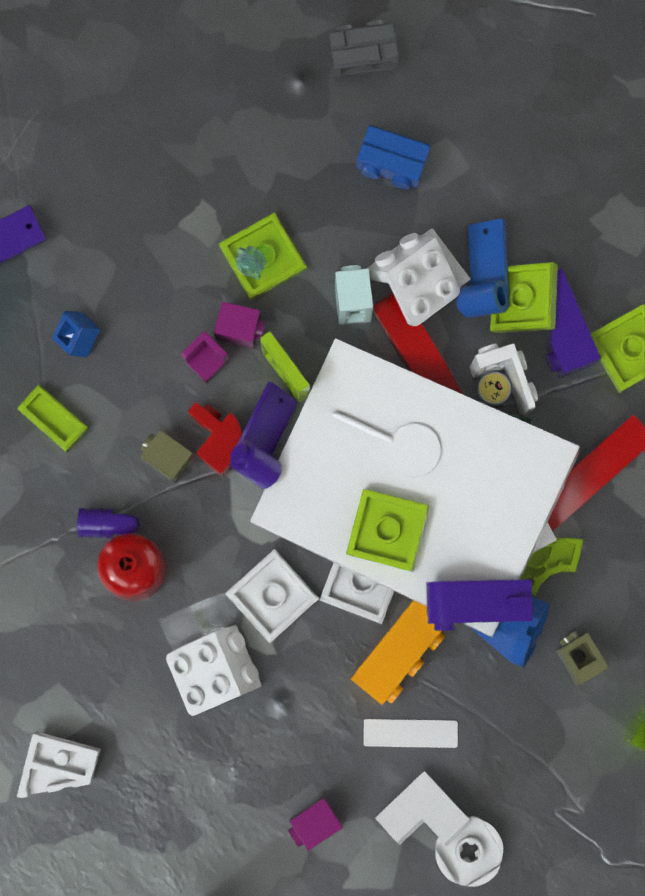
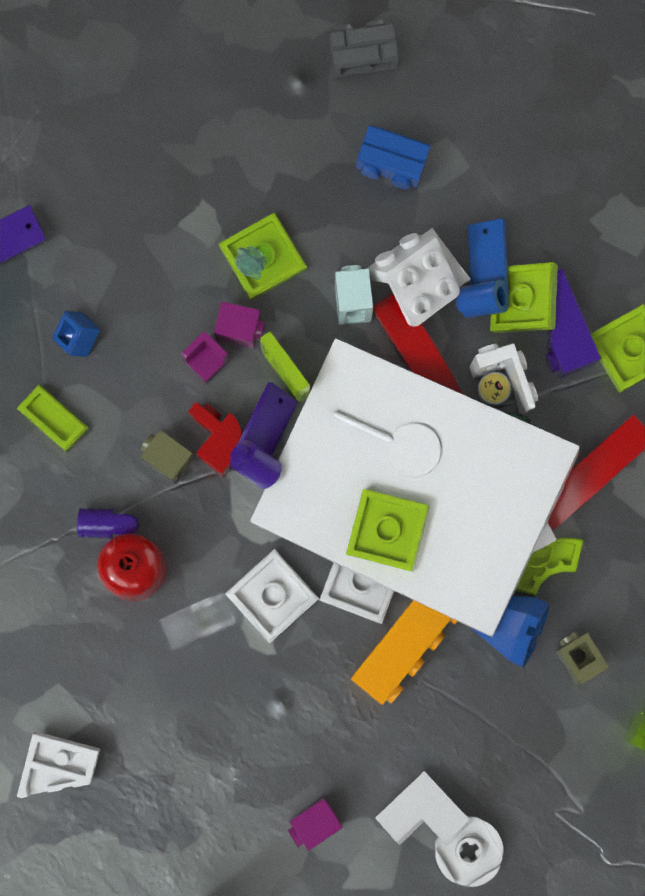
white bracket [166,625,262,716] -> none
white sticker [364,719,458,748] -> none
dark purple door [426,579,533,631] -> none

